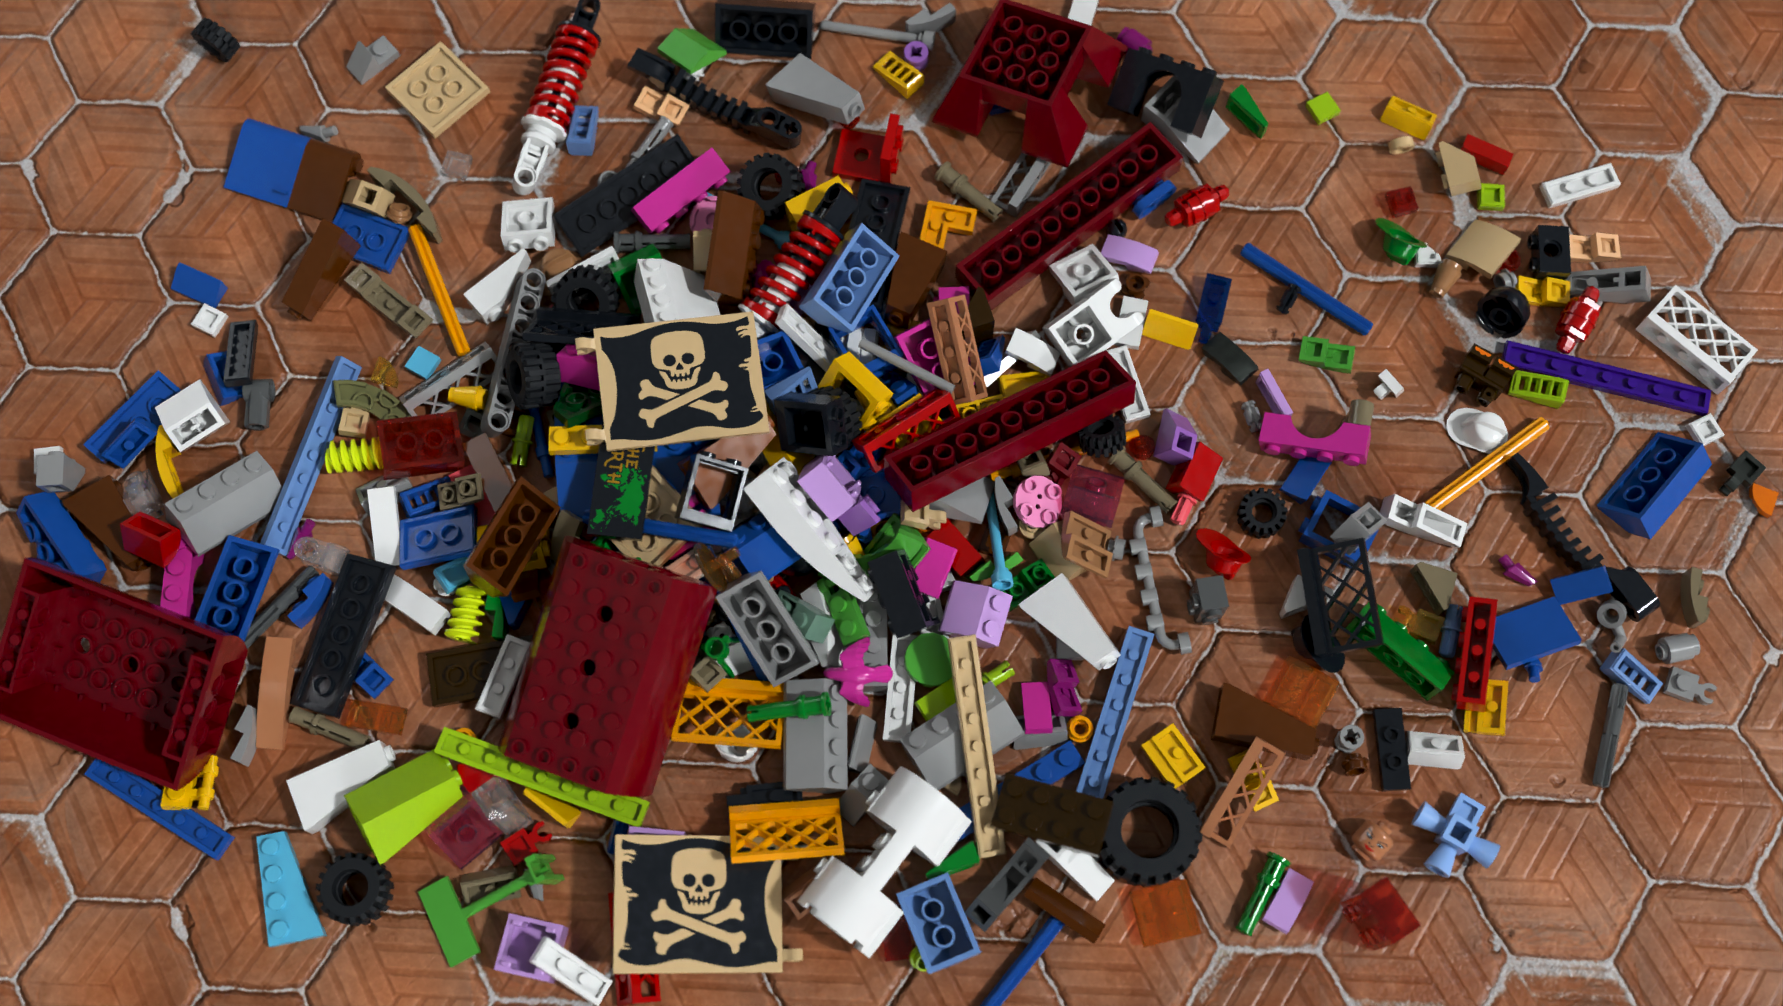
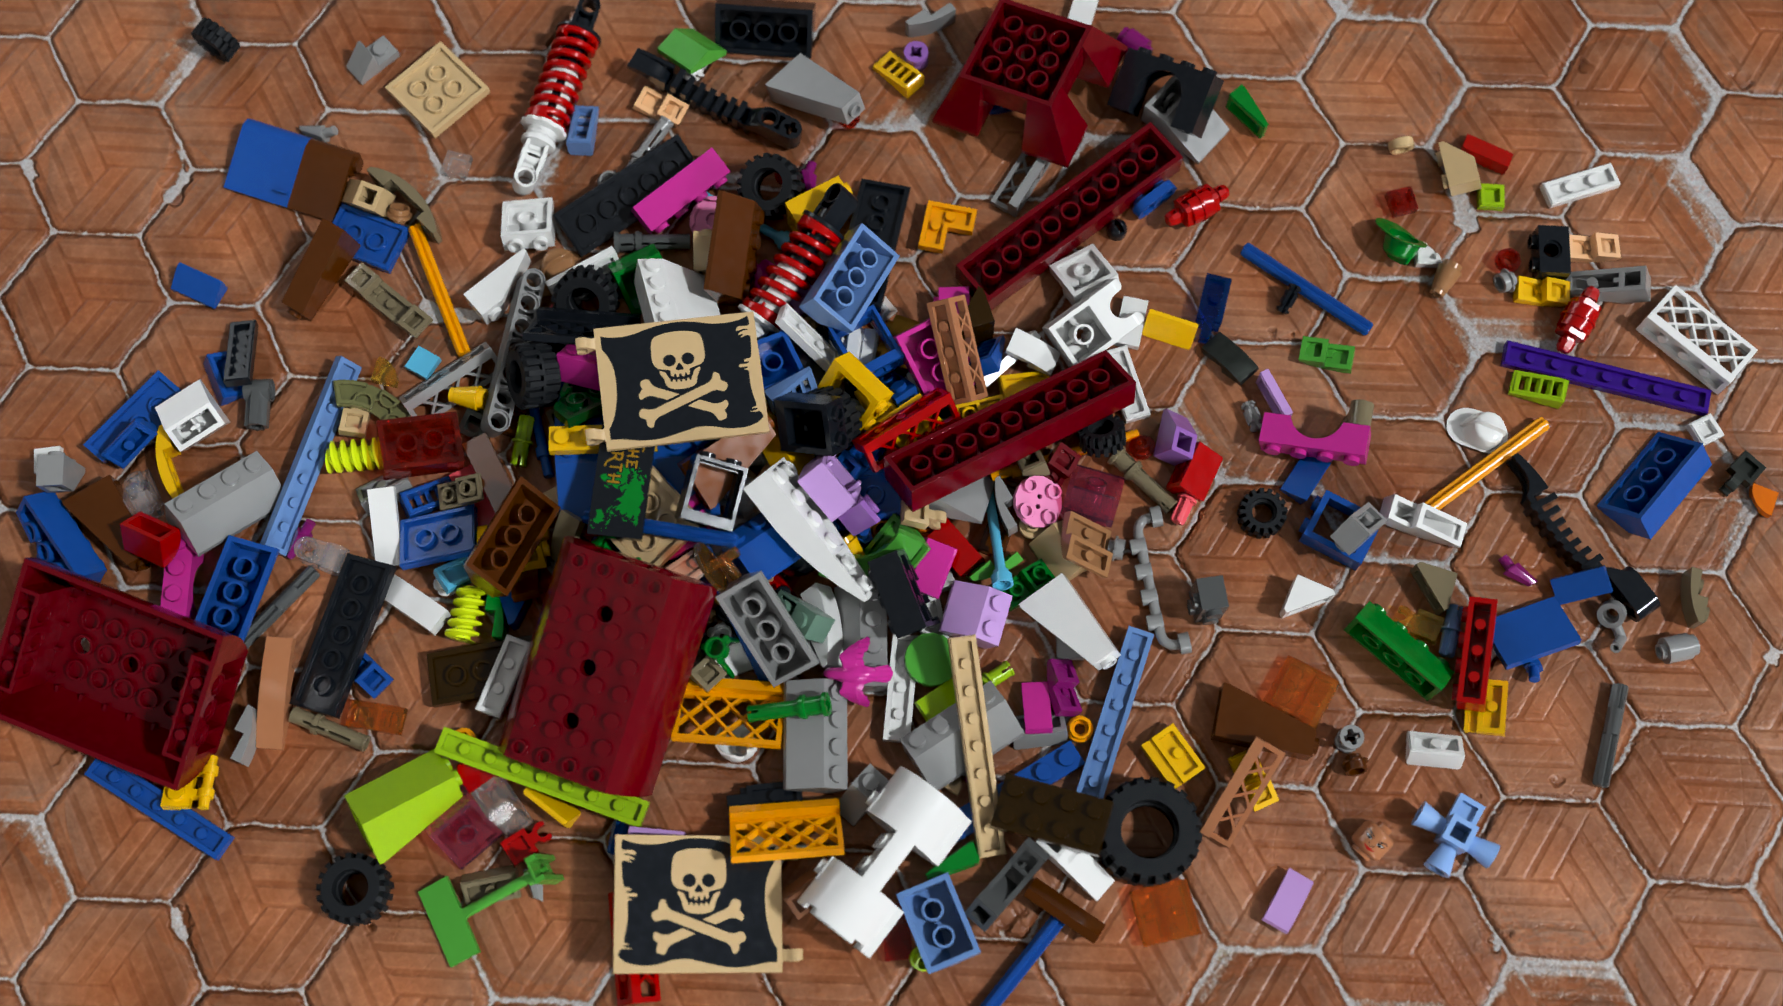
white tile [191,303,228,338] -> none
medium azure wing [256,831,327,947] -> none
white slope [286,740,396,834] -> none
blue slope [287,573,334,629] -> none
lavender container [494,913,569,984] -> none
white tile [529,936,613,1006] -> none
bright green plate [817,577,870,647] -> none
light grey piece [819,20,935,51] -> none
red bracket [832,113,904,184] -> none
light grey slope [847,714,877,774] -> none
light grey bar [858,338,956,394] -> none
reddish brown slope [884,232,947,329] -> none
dark tan pin [934,161,1003,222] -> none
lavender slope [1101,234,1159,274] -> none
reddish brown plate [1121,272,1150,299] -> none
red piece [1196,528,1251,580] -> none
green pin [1235,851,1291,936] -> none
black piece [1291,615,1345,673] -> none
black fence [1297,537,1384,659] -> none
lime tile [1305,91,1341,125] -> none
clear red brick [1340,876,1421,951] -> none
black plate [1372,708,1411,792] -> none
white tile [1373,369,1404,400] -> none
yellow slope [1380,96,1437,140] -> none
tan slope [1446,219,1521,279] -> none
dark brown hips [1453,343,1518,407] -> none
black cylinder [1476,286,1530,338] -> none
medium blue slope [1600,648,1663,704] -> none
light grey plate [1662,666,1717,705] -> none

